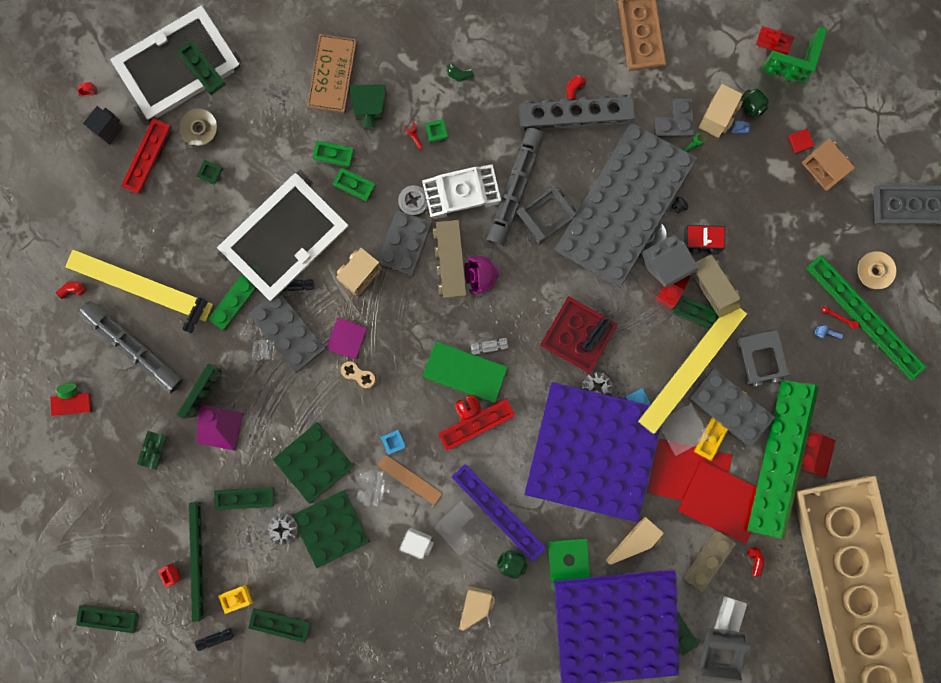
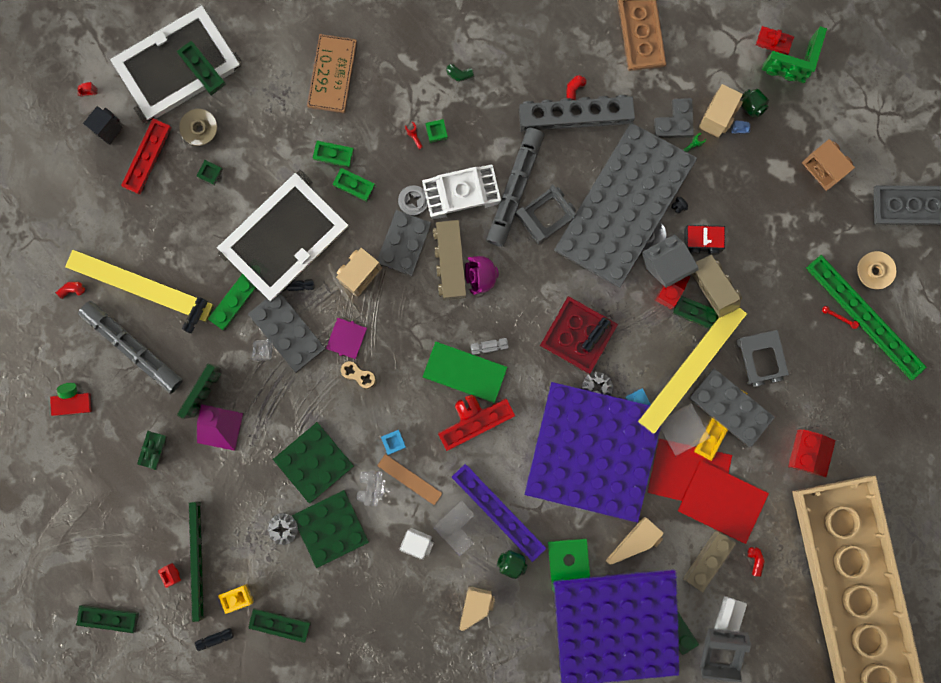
dark green plate [214,487,274,510] -> none
dark green torso [350,84,387,130] -> none
green plate [747,381,819,540] -> none
red tile [788,128,814,154] -> none
medium blue hand [814,325,843,339] -> none

